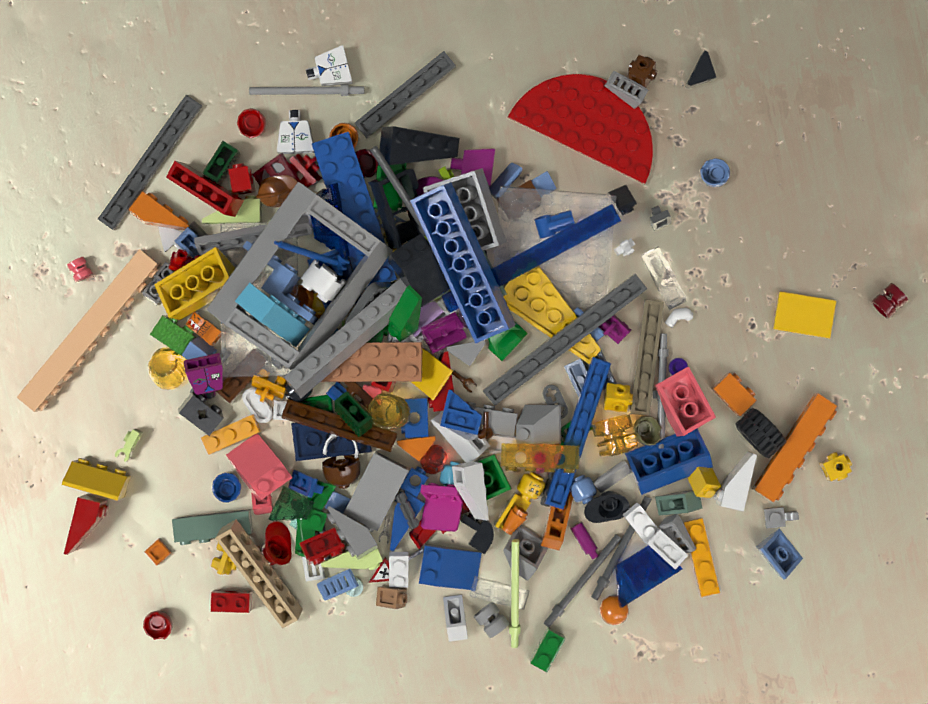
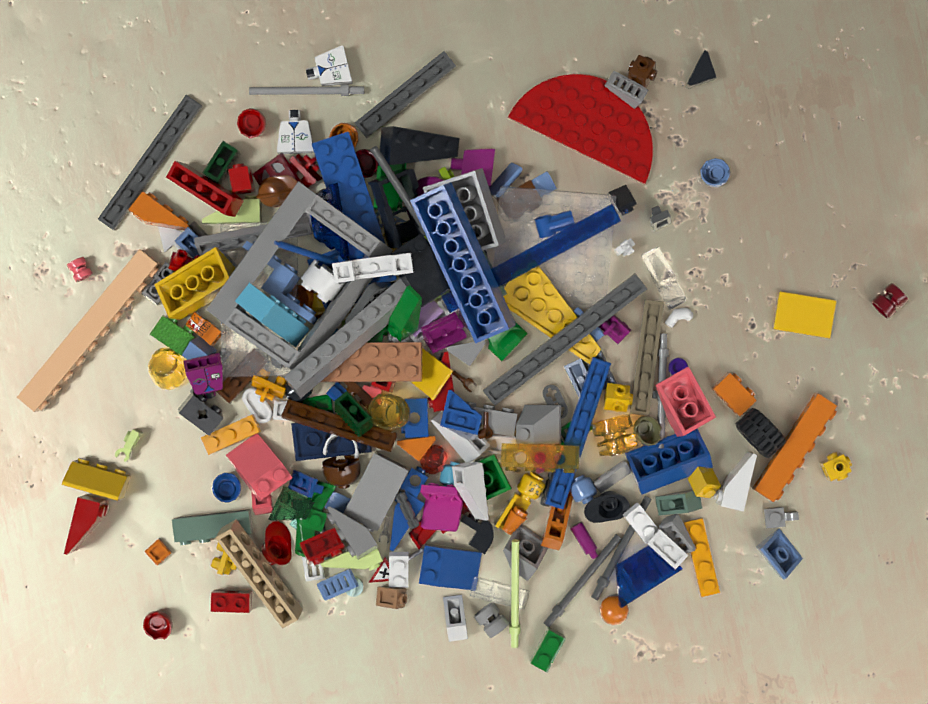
none -> white slope [332,253,413,283]

